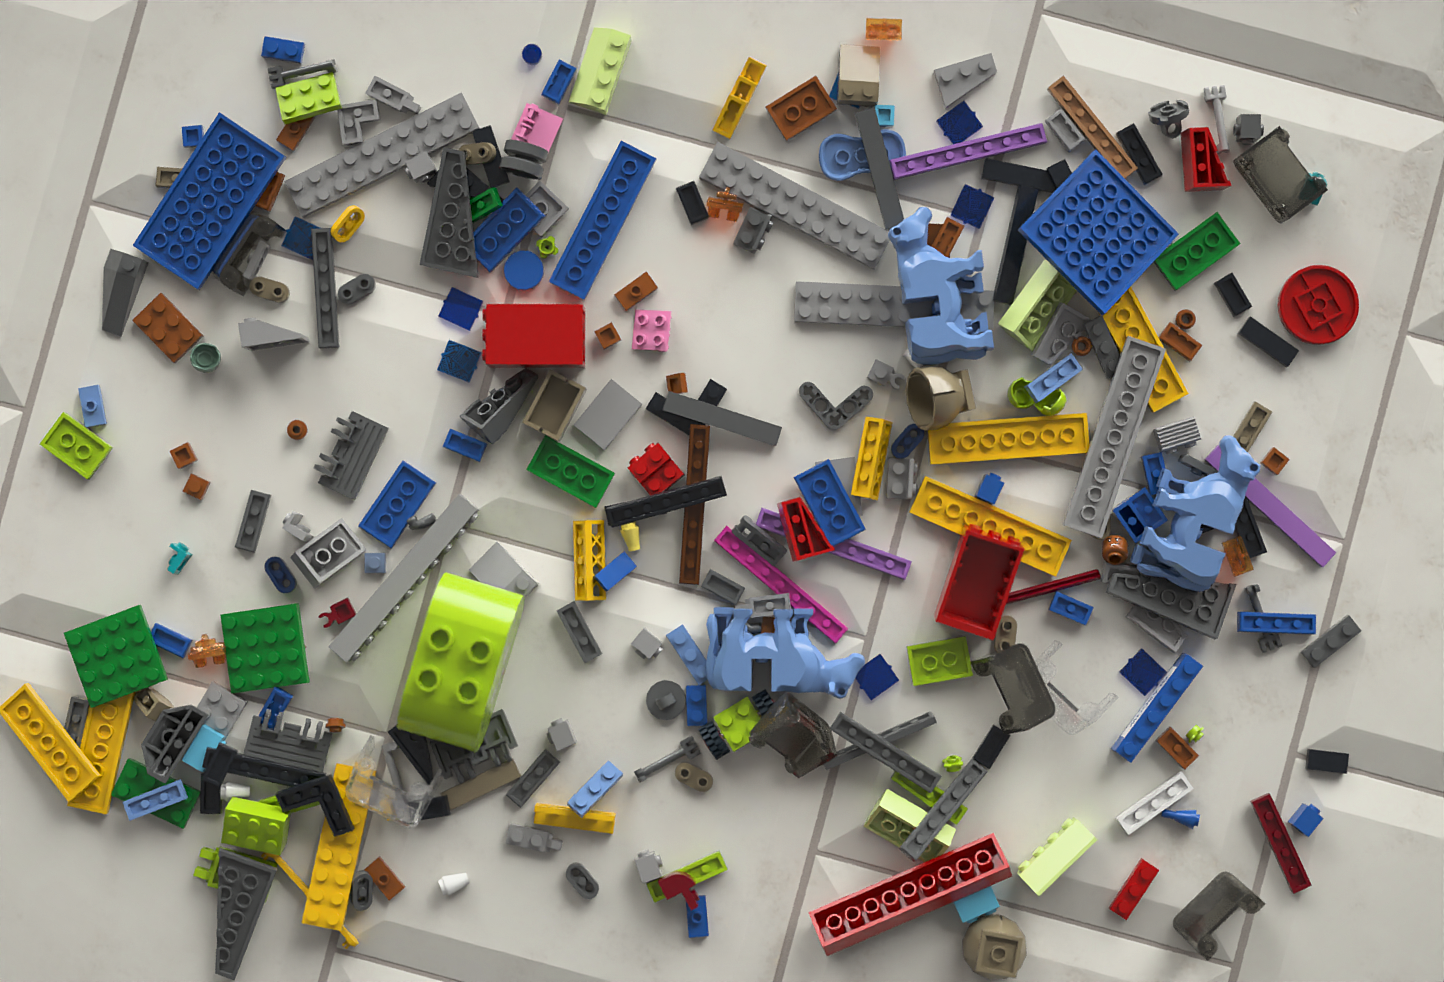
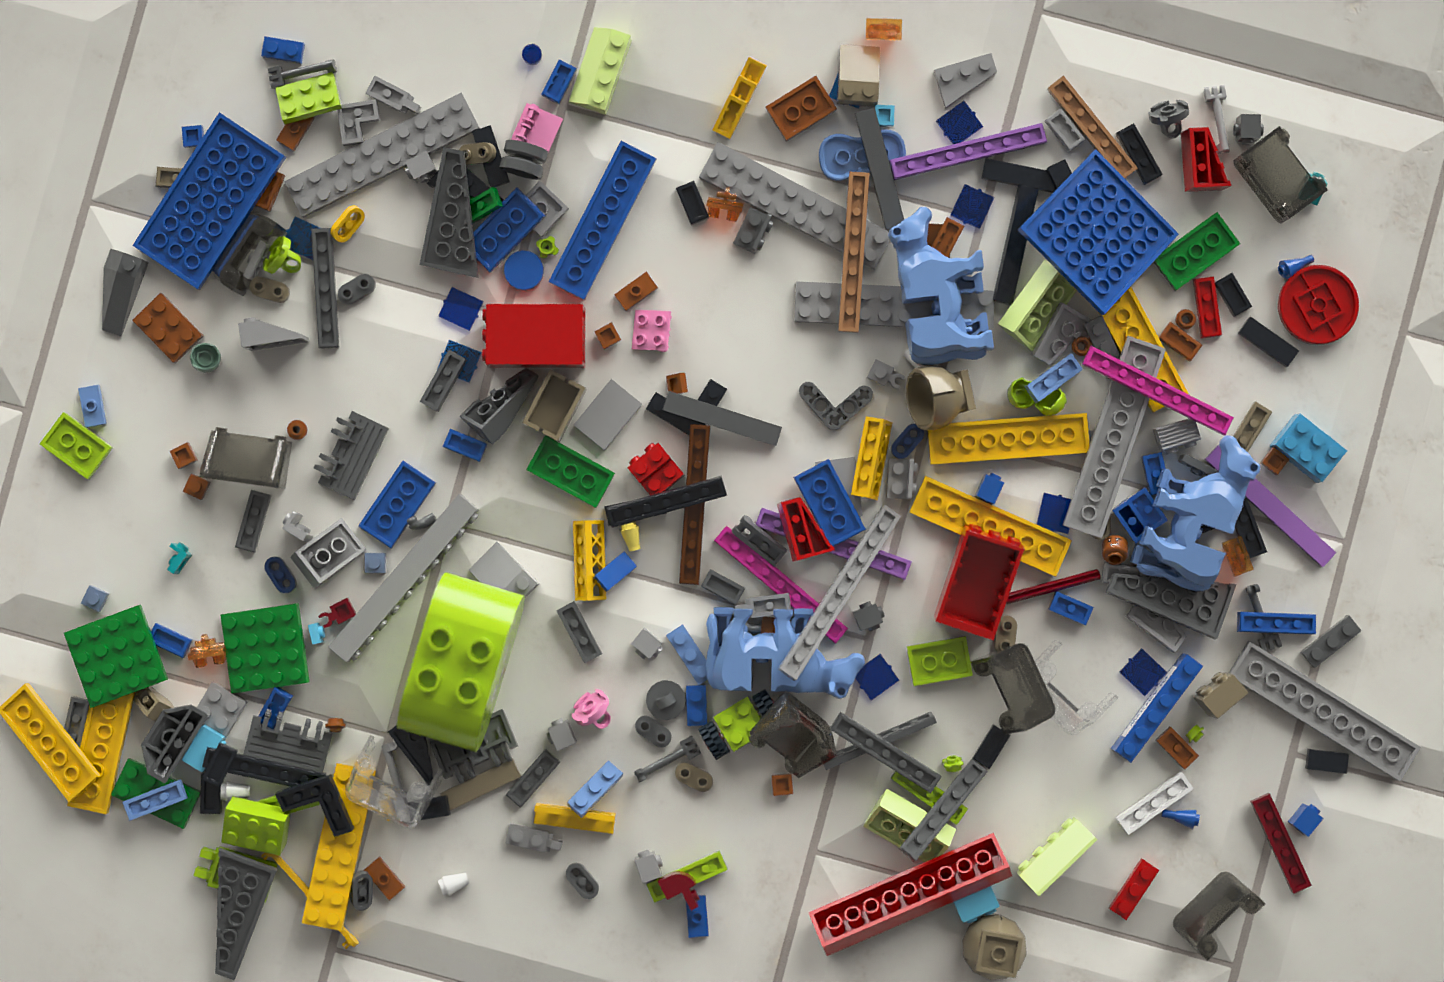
none -> sand blue plate [81,585,109,612]
none -> clear smoke windscreen [199,427,292,489]
none -> lime tile [263,236,301,274]
none -> medium azure plate [308,623,325,645]
none -> dark grey plate [420,350,468,412]
none -> bright pink tile [572,689,611,729]
none -> dark grey plate [635,715,672,748]
none -> dark orange plate [771,773,793,796]
none -> light grey plate [778,505,901,681]
none -> medium nougat plate [838,172,869,333]
none -> dark grey brick [853,601,885,631]
none -> clear blue piece [1036,493,1071,534]
none -> dark pink tile [1082,346,1234,436]
none -> red tile [1193,277,1222,339]
none -> dark tan brick [1193,672,1248,719]
none -> light grey plate [1229,641,1421,781]
none -> dark azure brick [1269,413,1347,483]
none -> blue cone [1278,255,1314,279]

